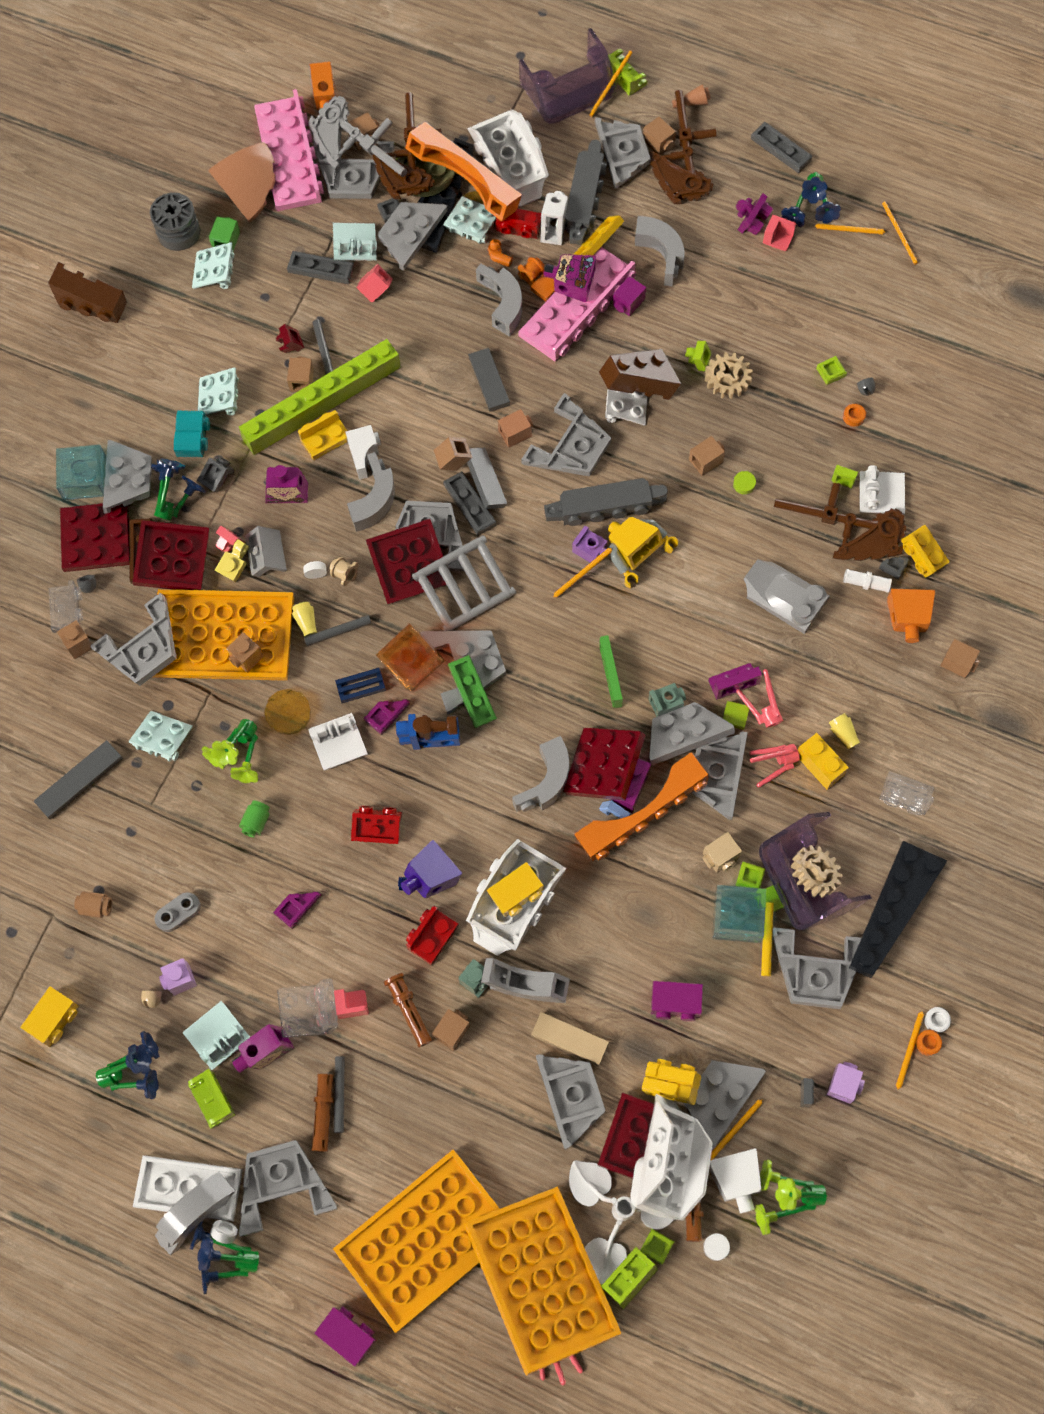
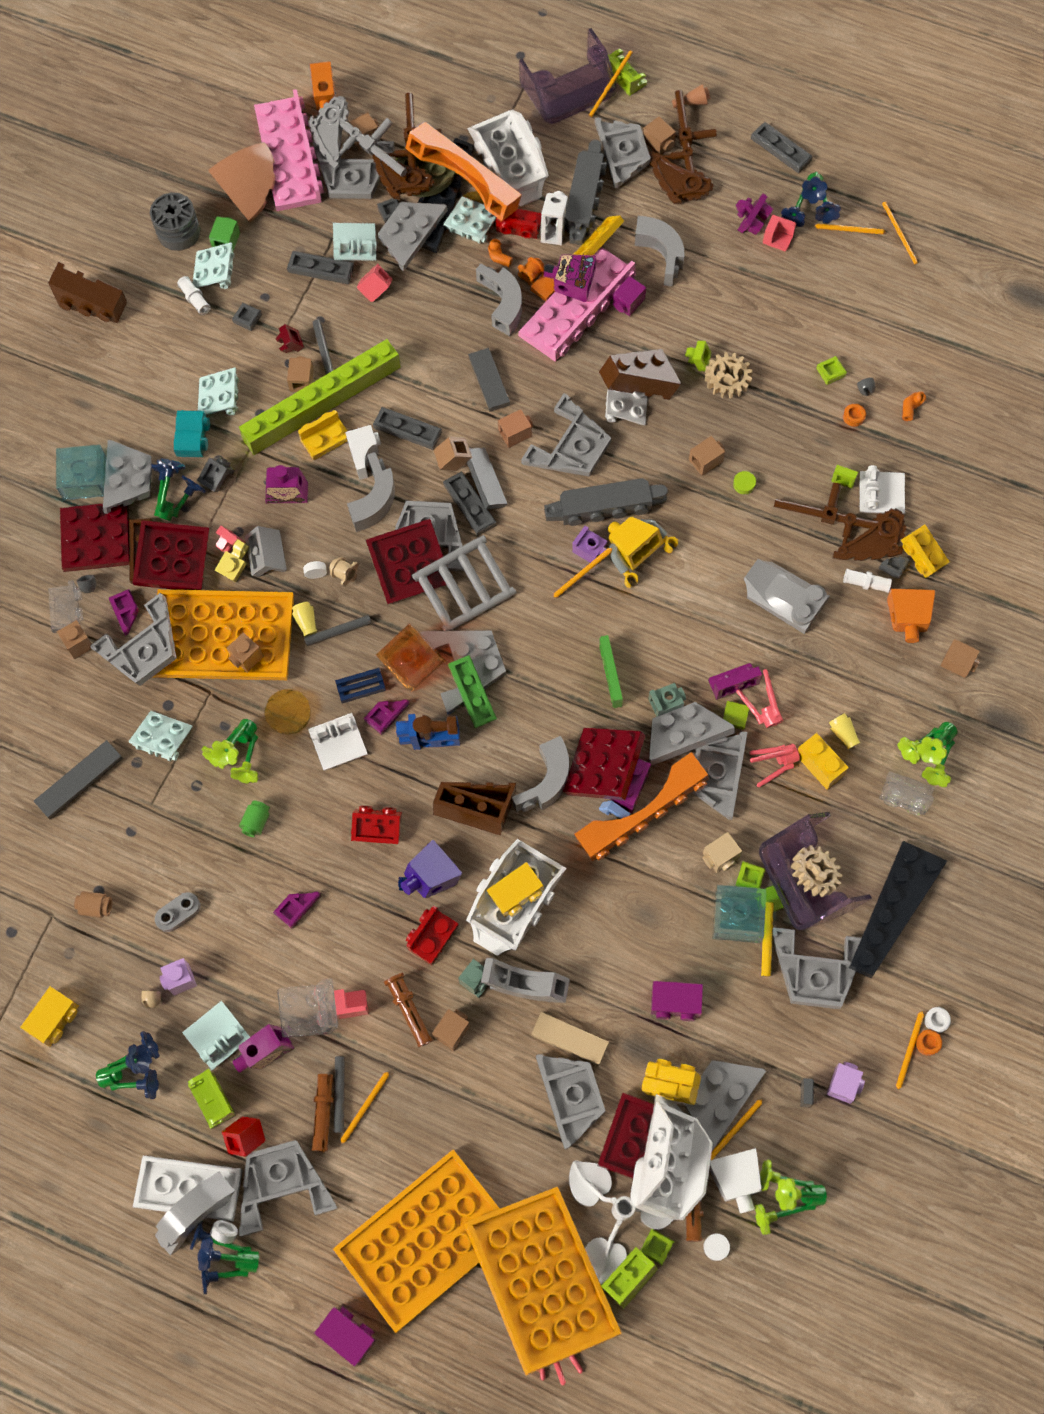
none -> magenta tile [109,589,139,636]
none -> white pin [177,276,211,315]
none -> red panel [222,1116,266,1157]
none -> dark grey tile [232,303,262,331]
none -> light orange axle [341,1071,389,1143]
none -> dark grey tile [373,407,442,450]
none -> reddish brown wedge [433,782,516,836]
none -> lime plant [897,722,958,787]
none -> orange arm [902,391,926,421]

